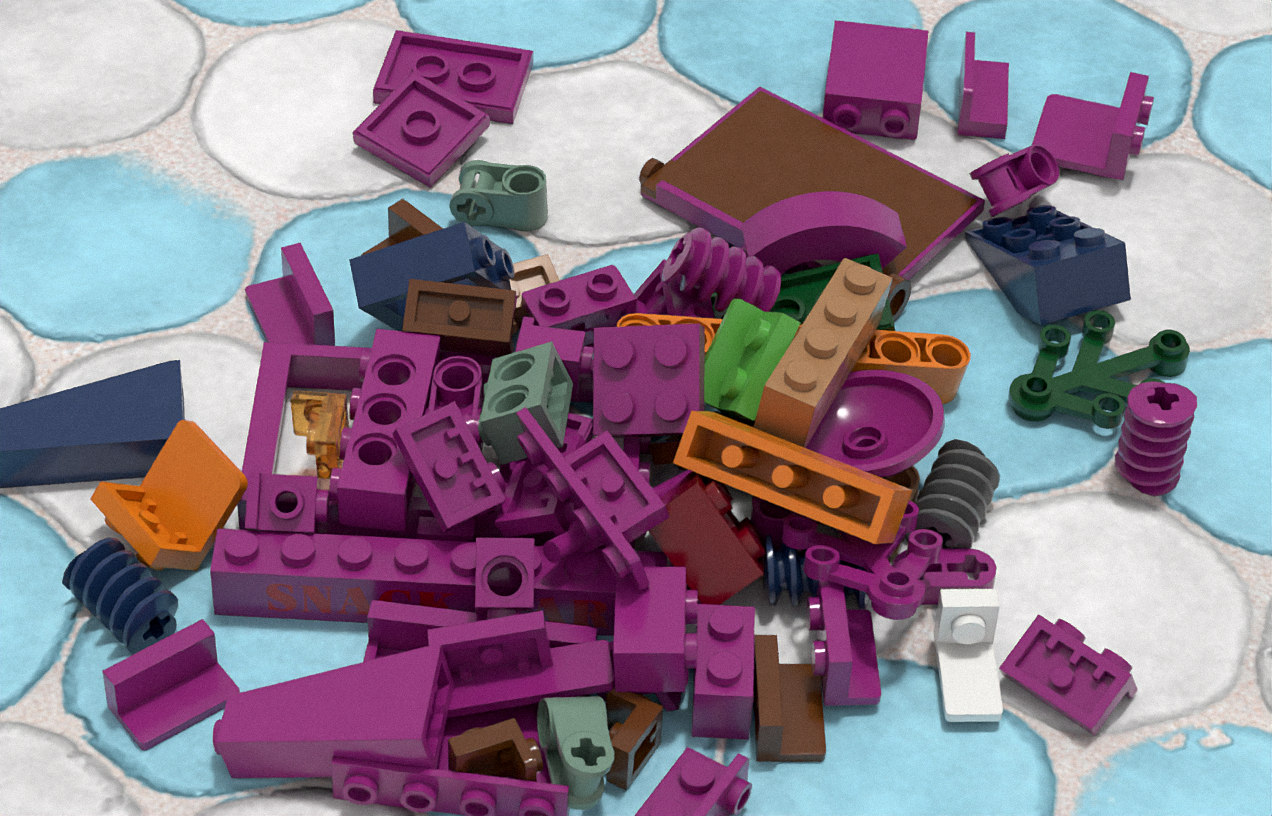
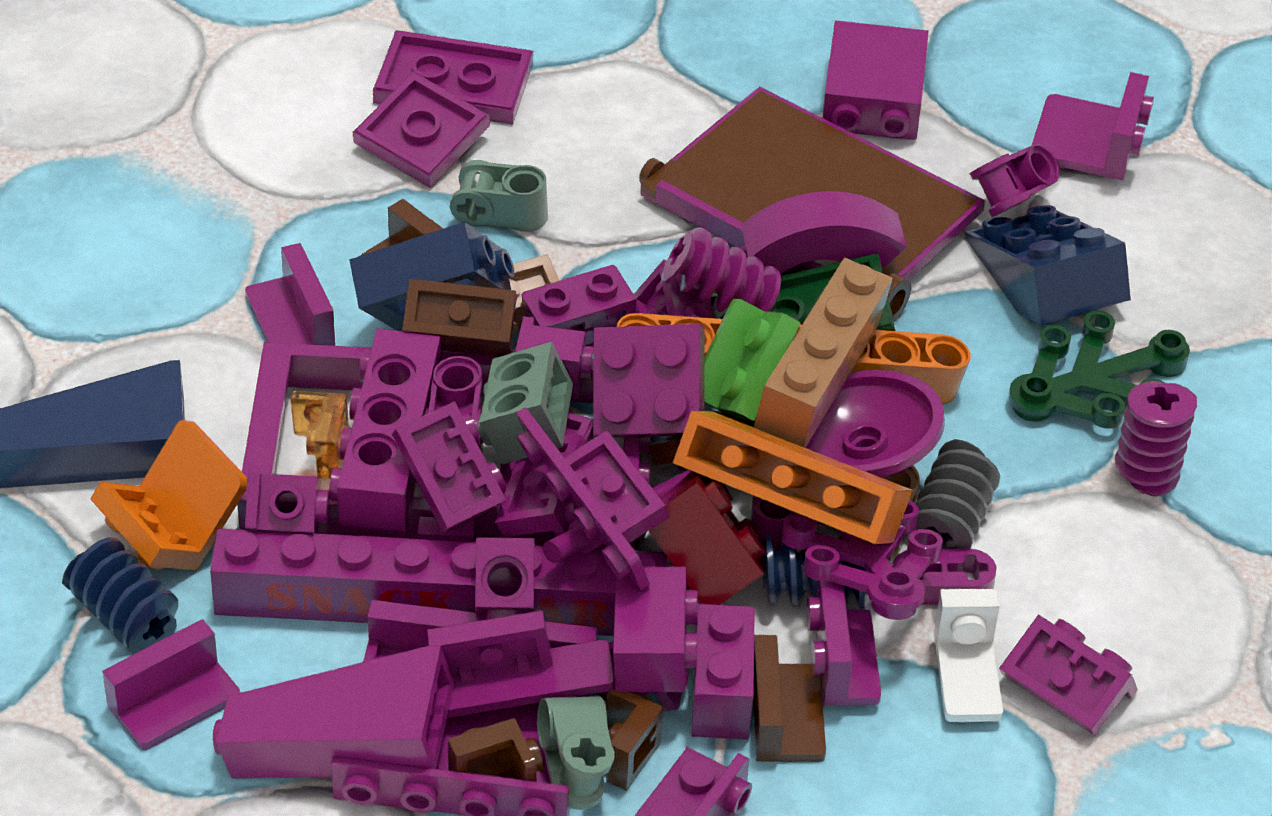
magenta panel [957,31,1009,139] -> none

